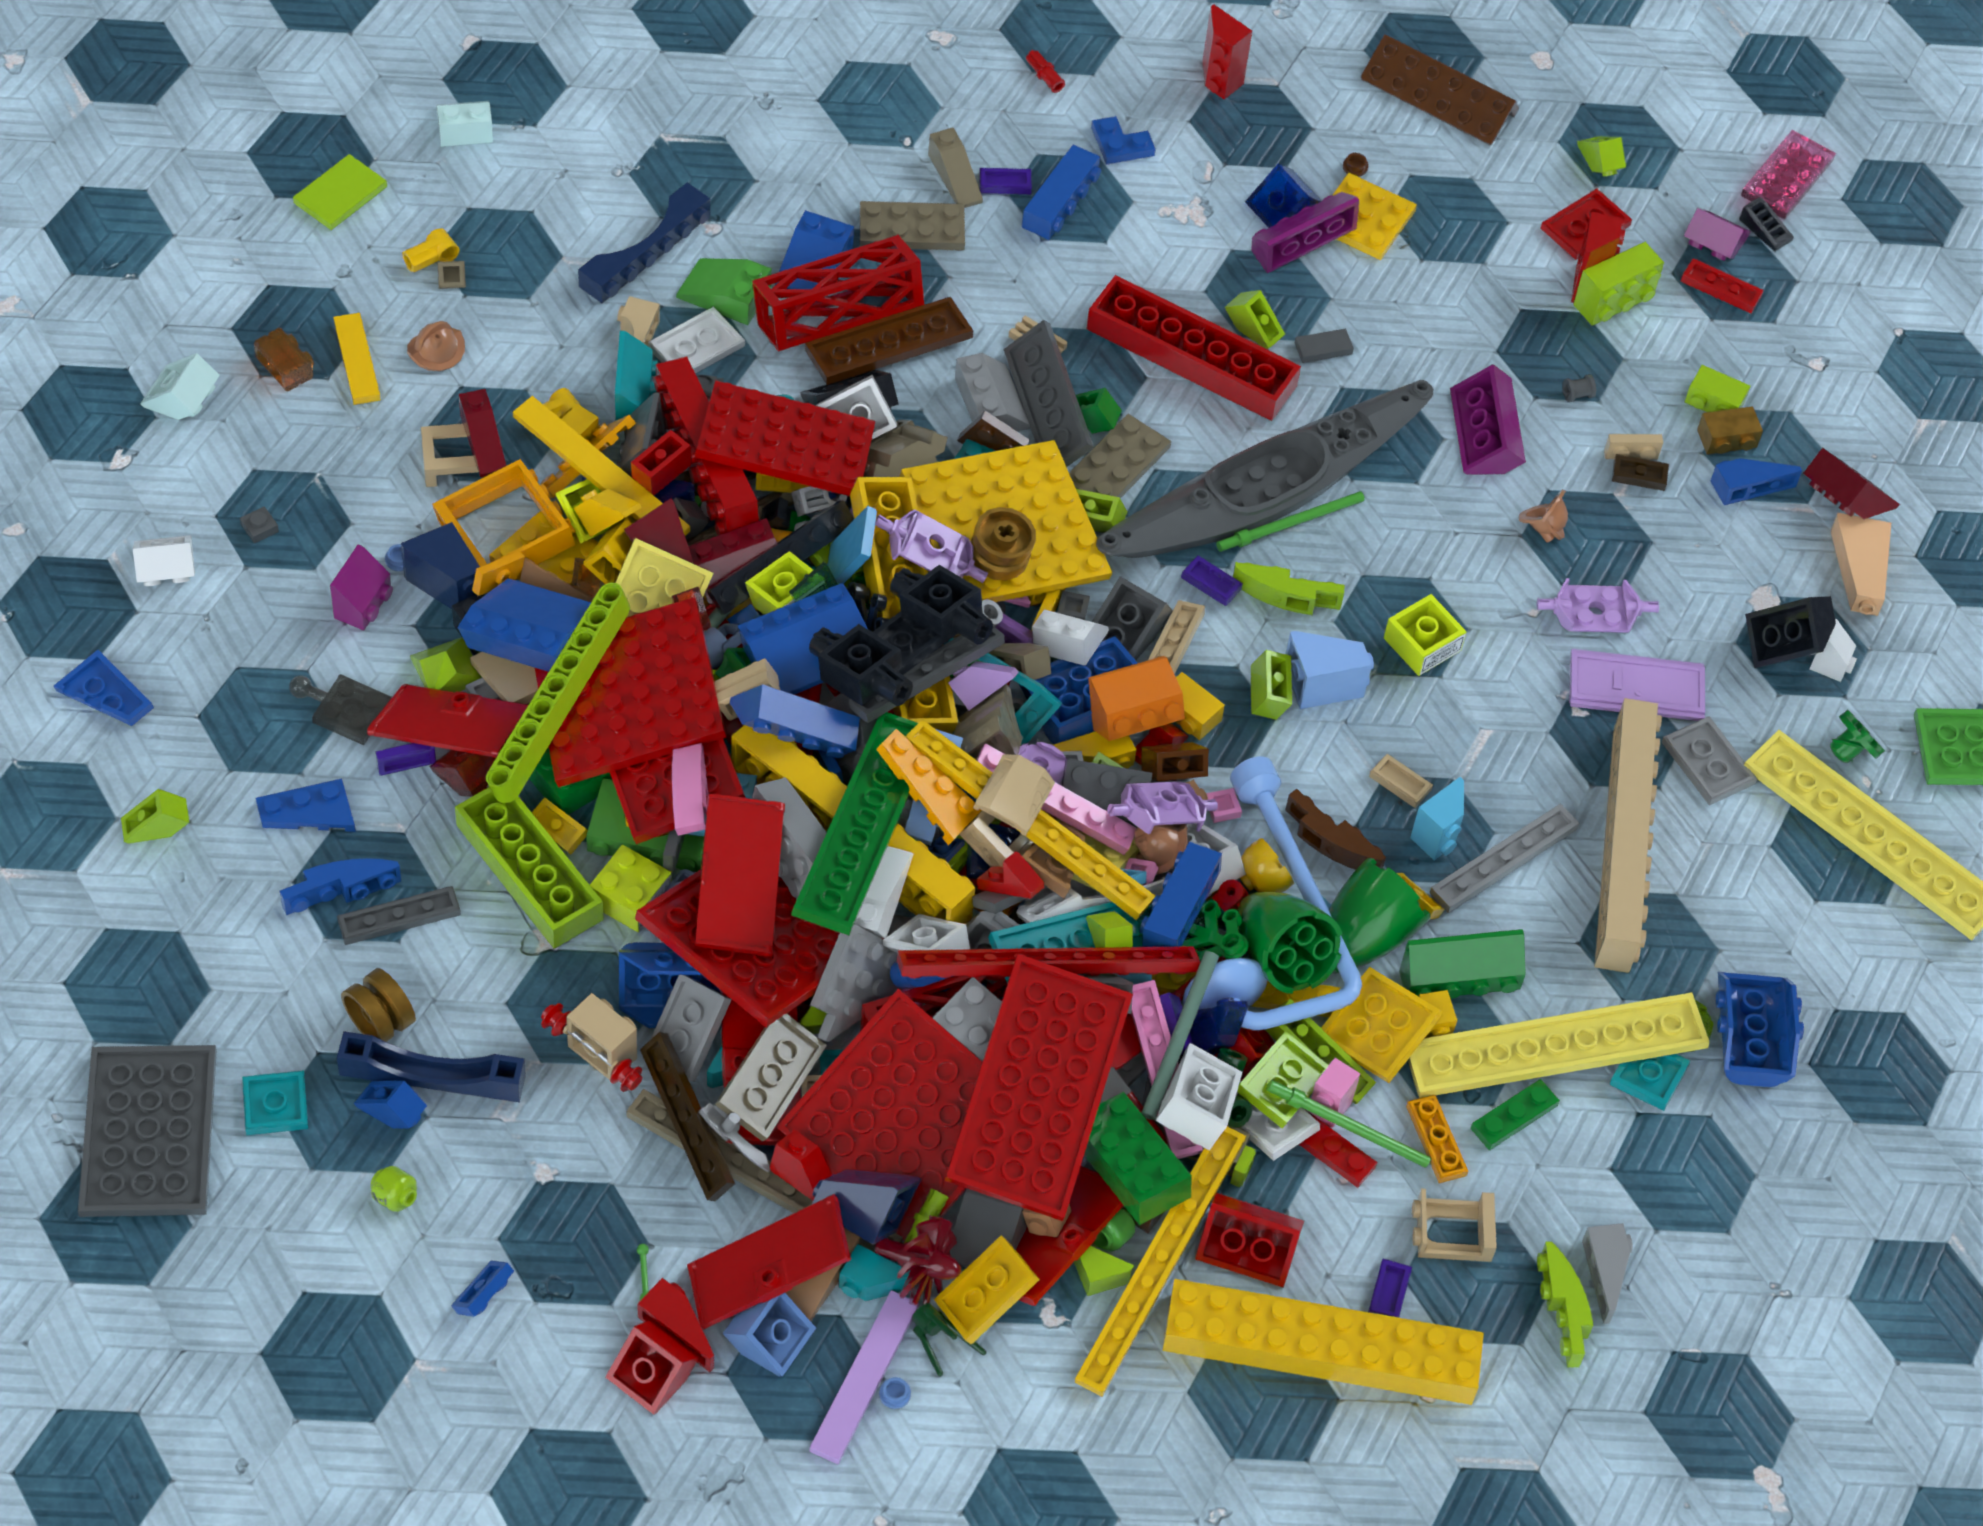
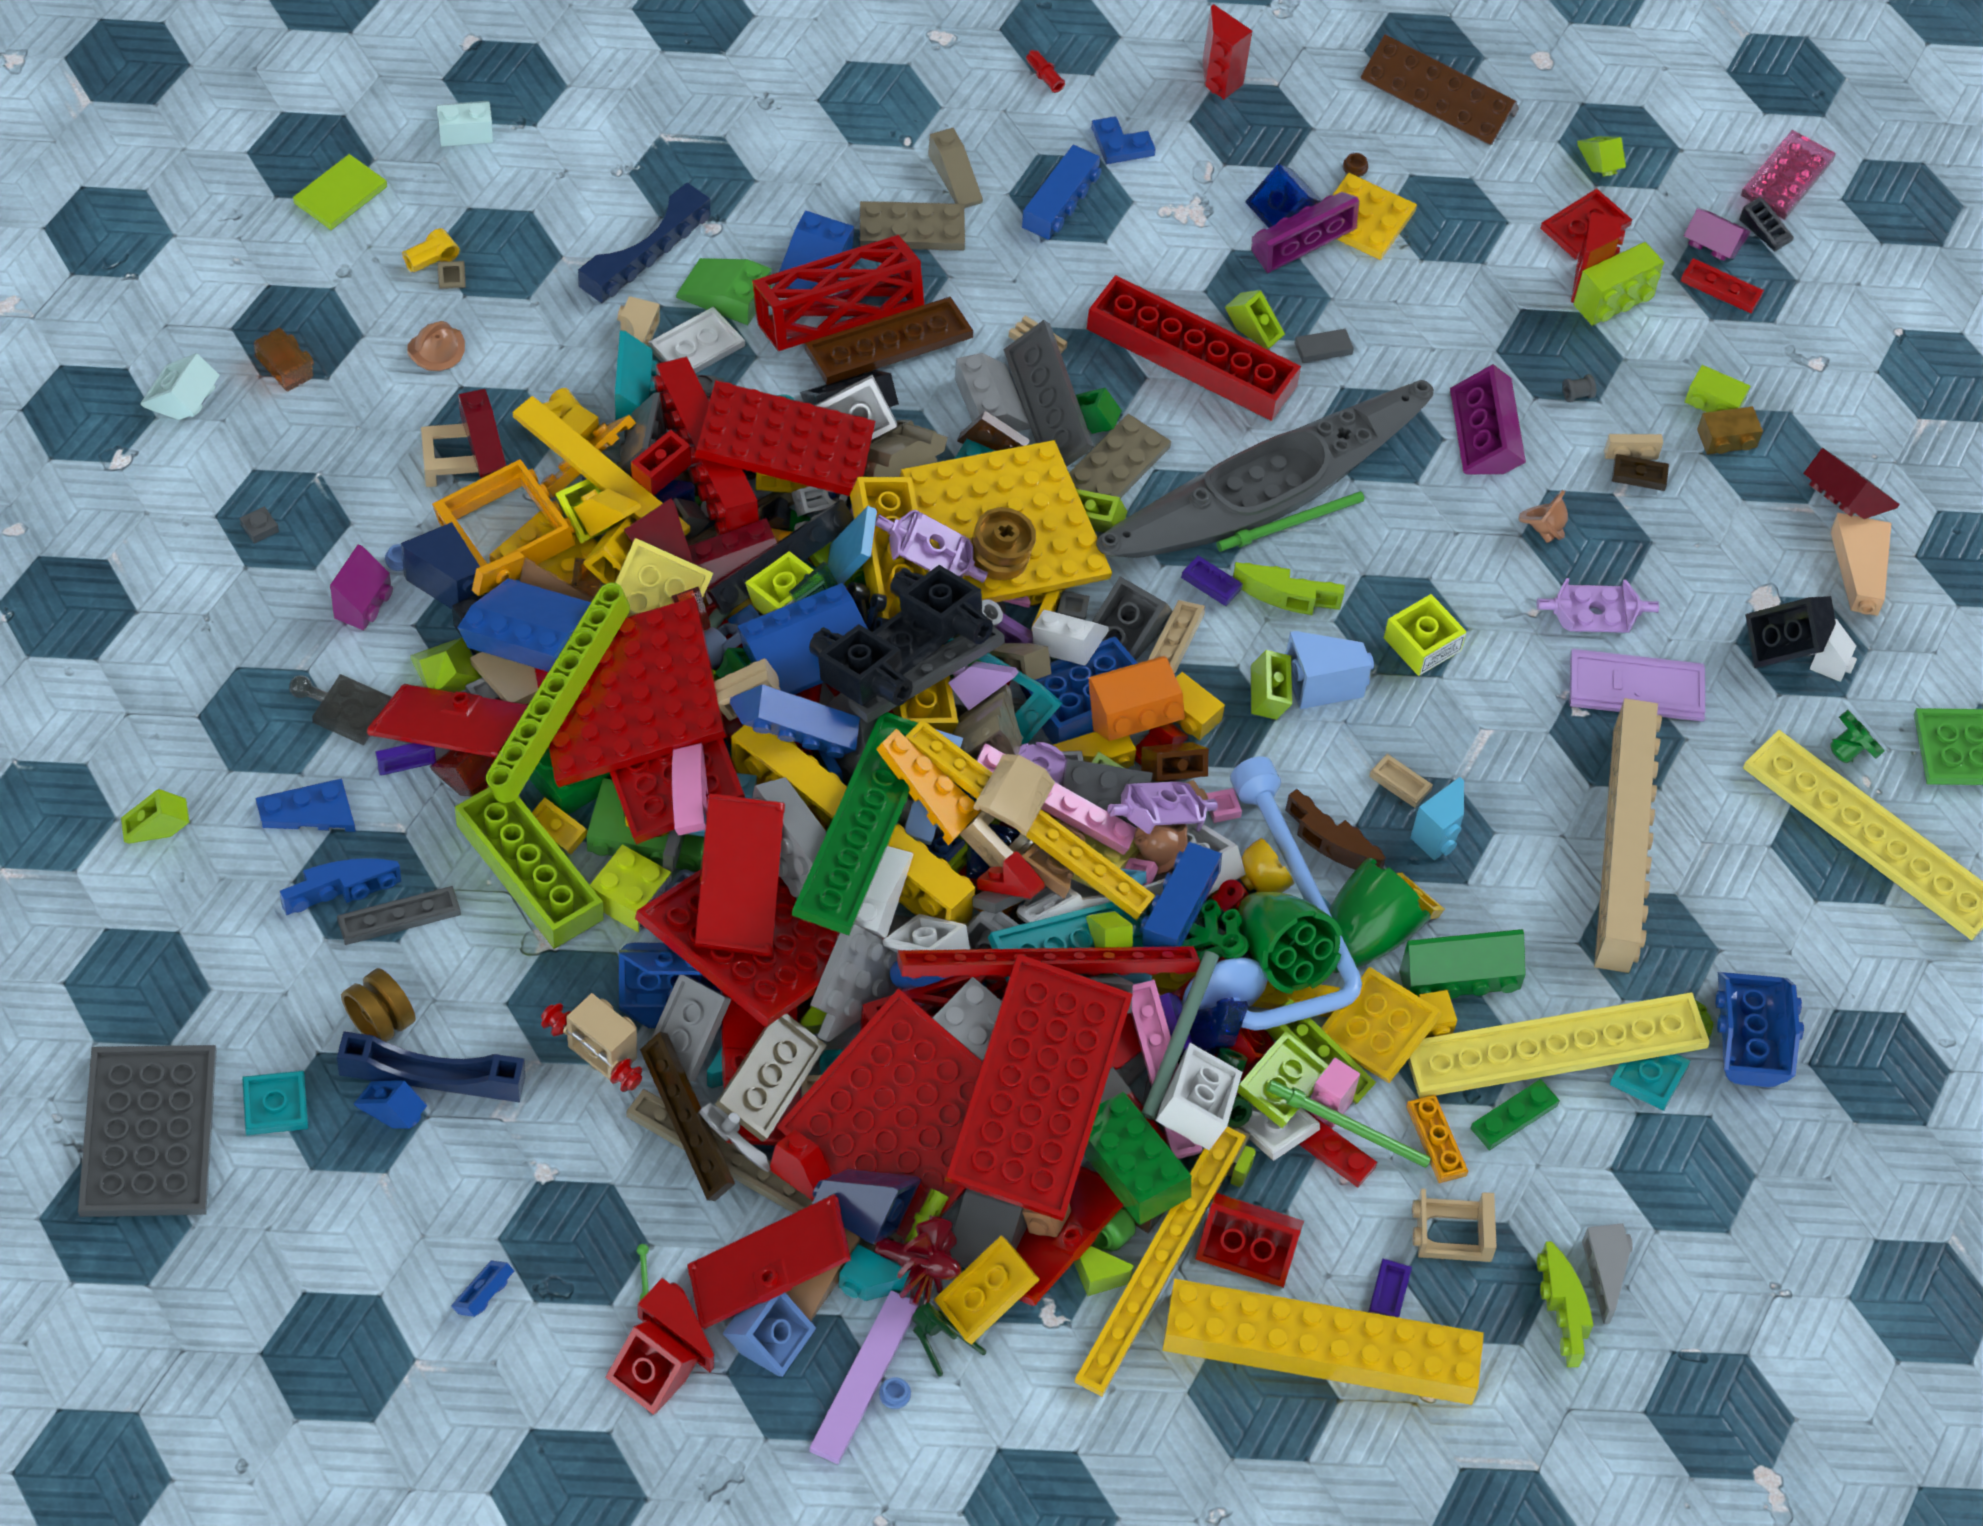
blue wing [53,650,154,726] -> none
white slope [133,535,195,586] -> none
yellow tile [333,312,381,405] -> none
lime head [370,1166,417,1212] -> none
dark purple tile [979,168,1032,195] -> none
light grey plate [1430,804,1580,913] -> none
light grey tile [1661,716,1757,805] -> none
blue slope [1710,458,1802,506] -> none

